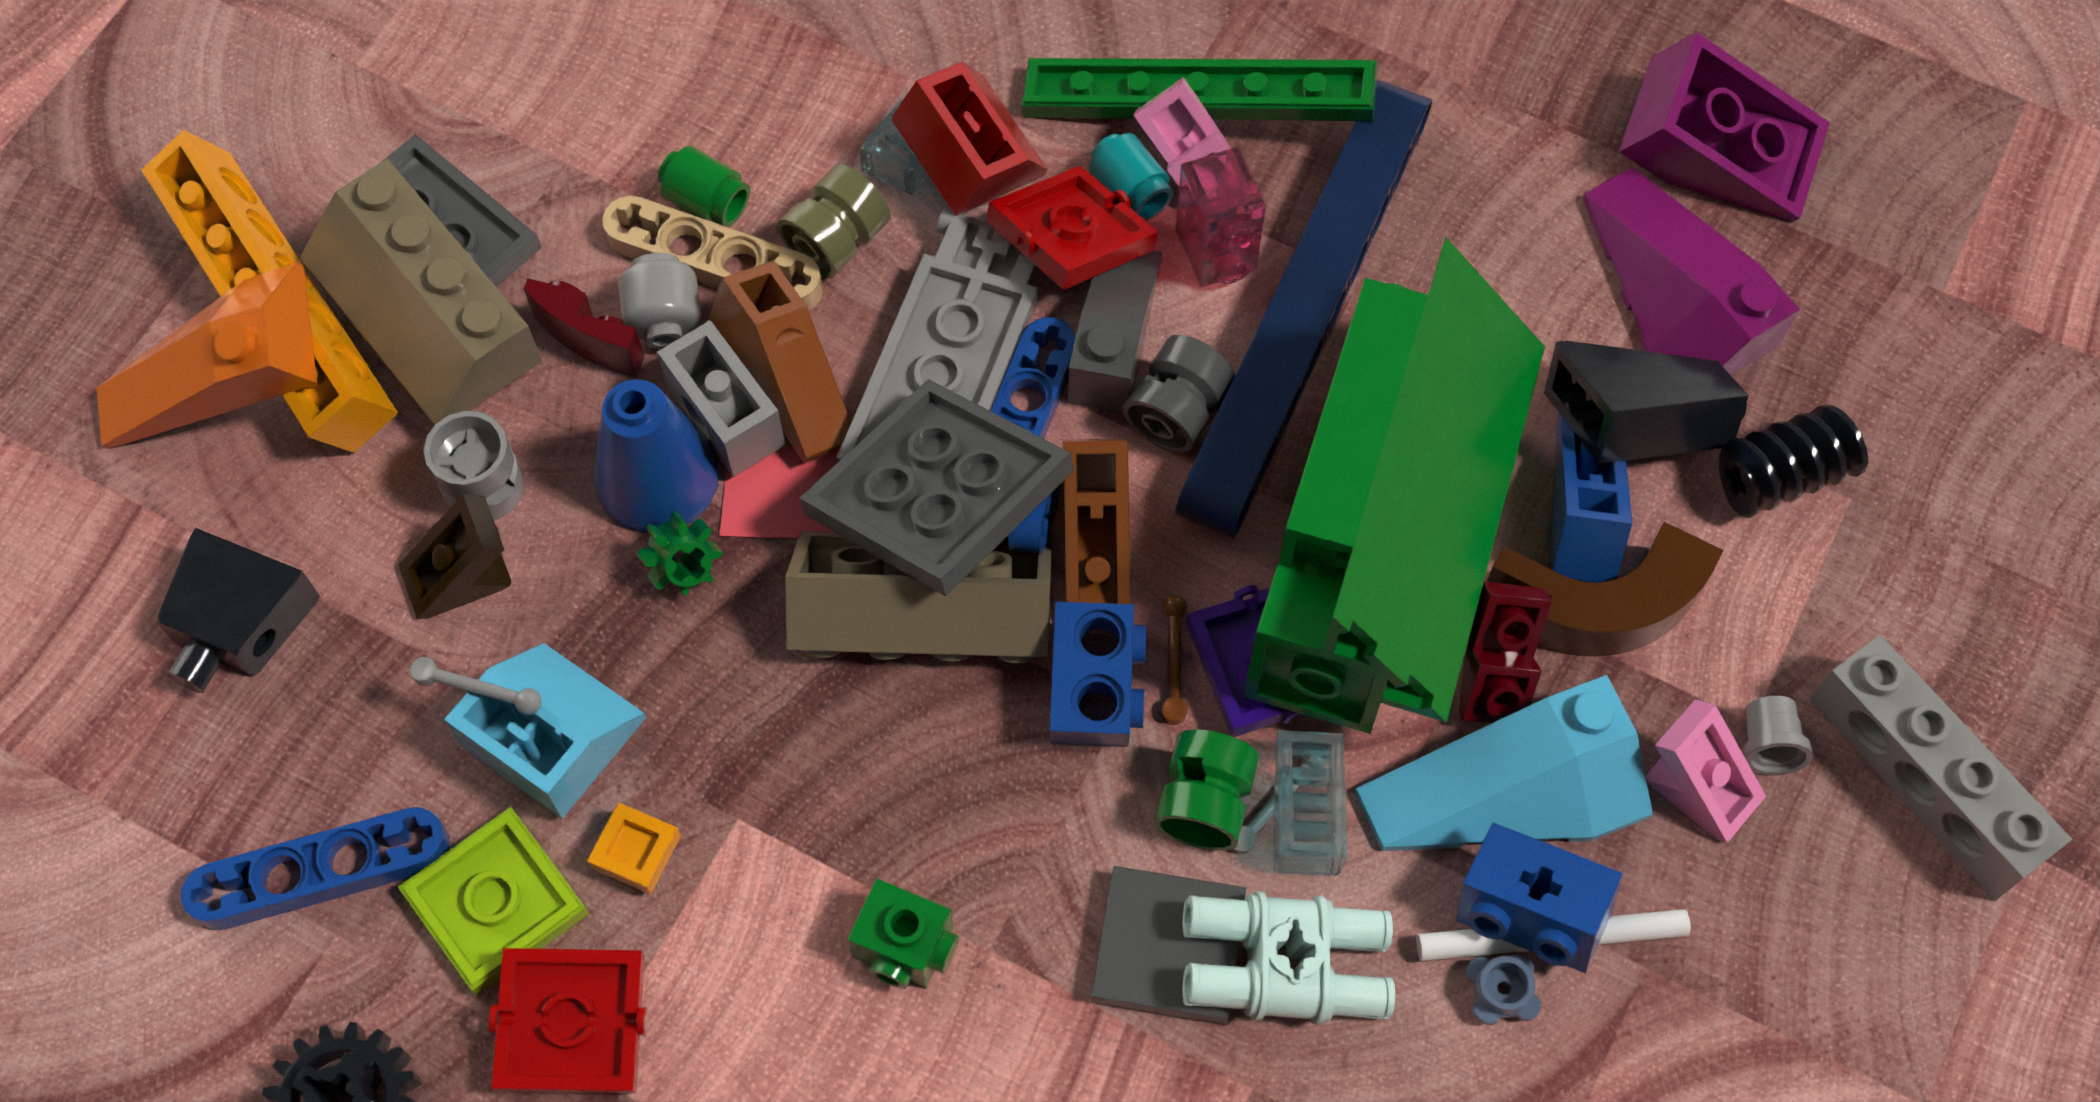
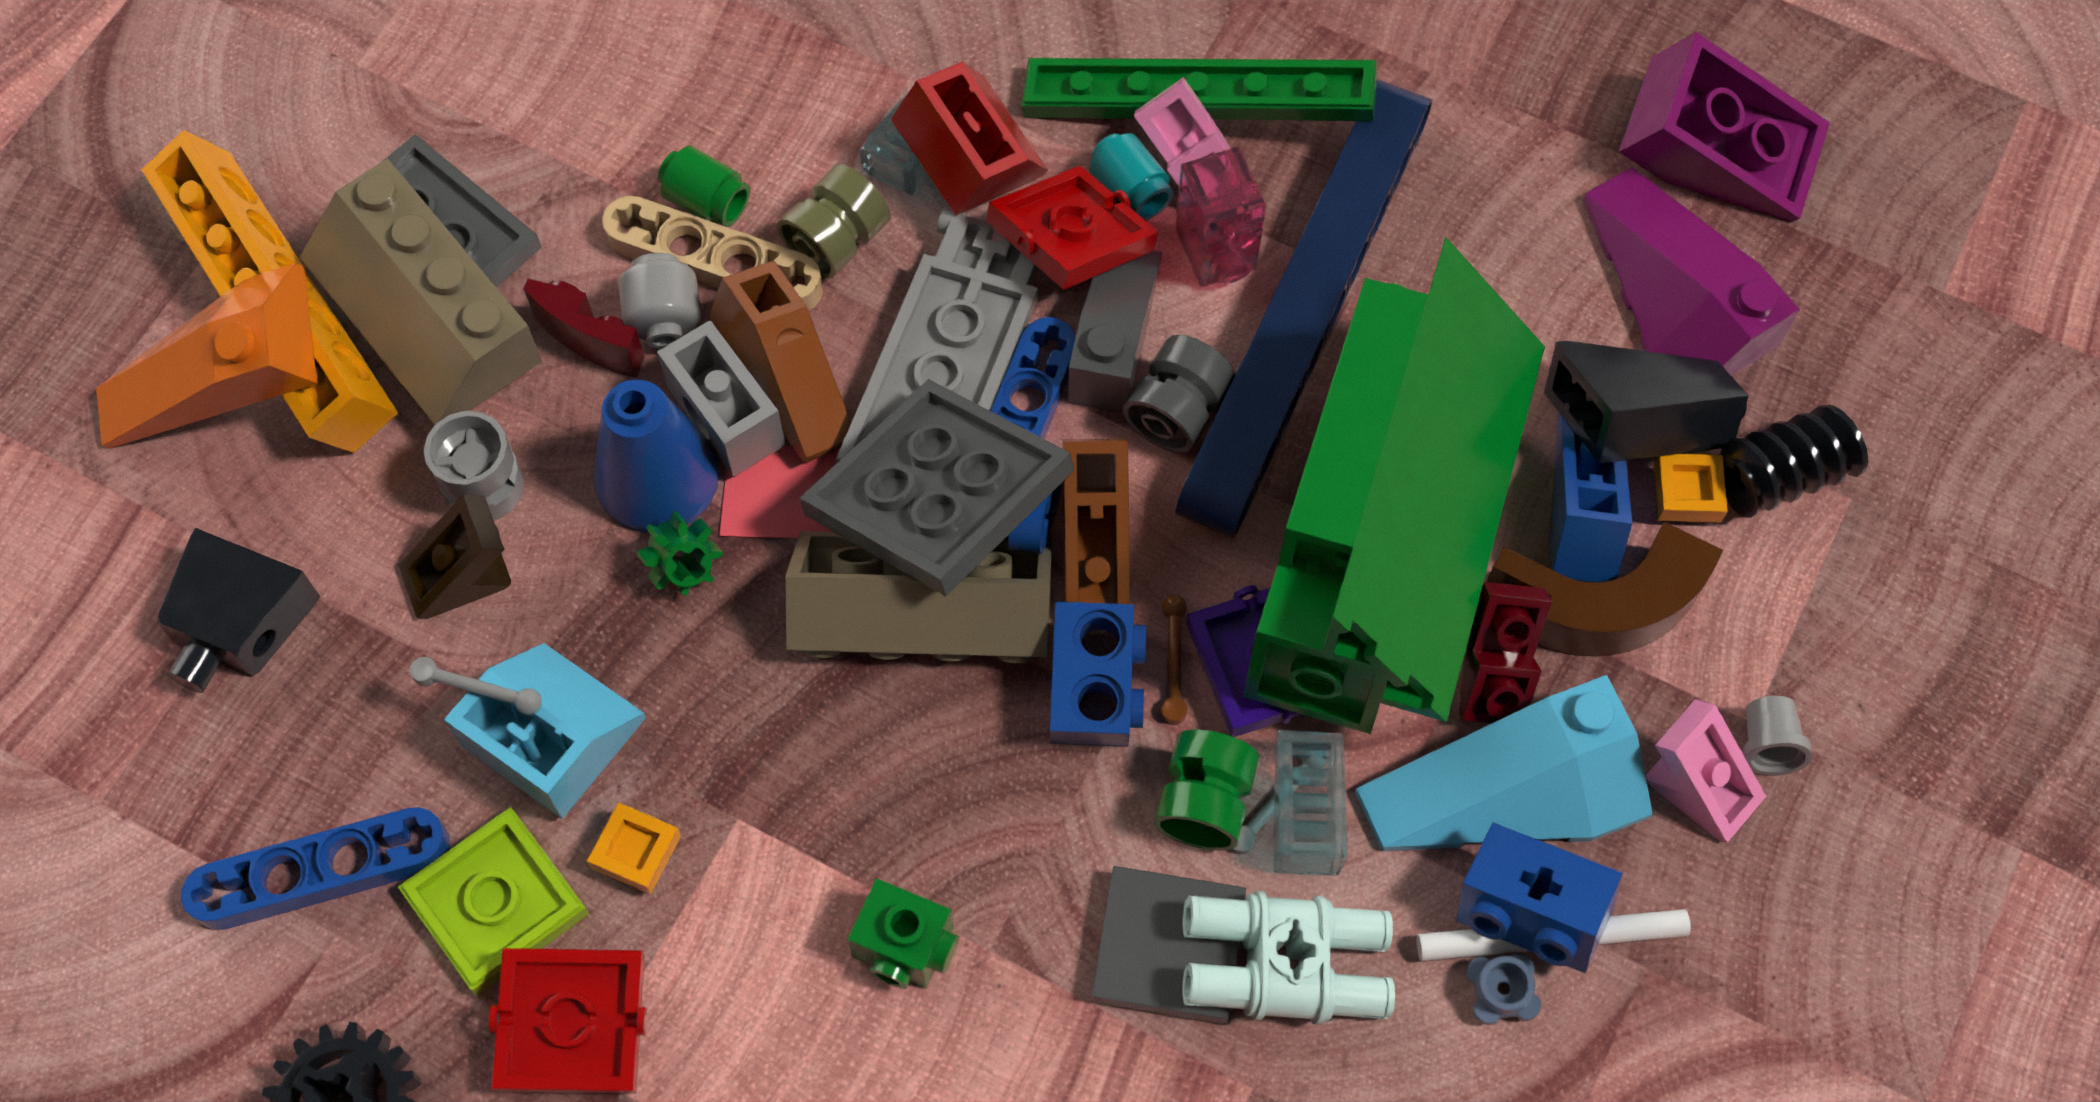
light grey brick [1810,635,2072,901] -> none
none -> light orange plate [1654,454,1728,522]

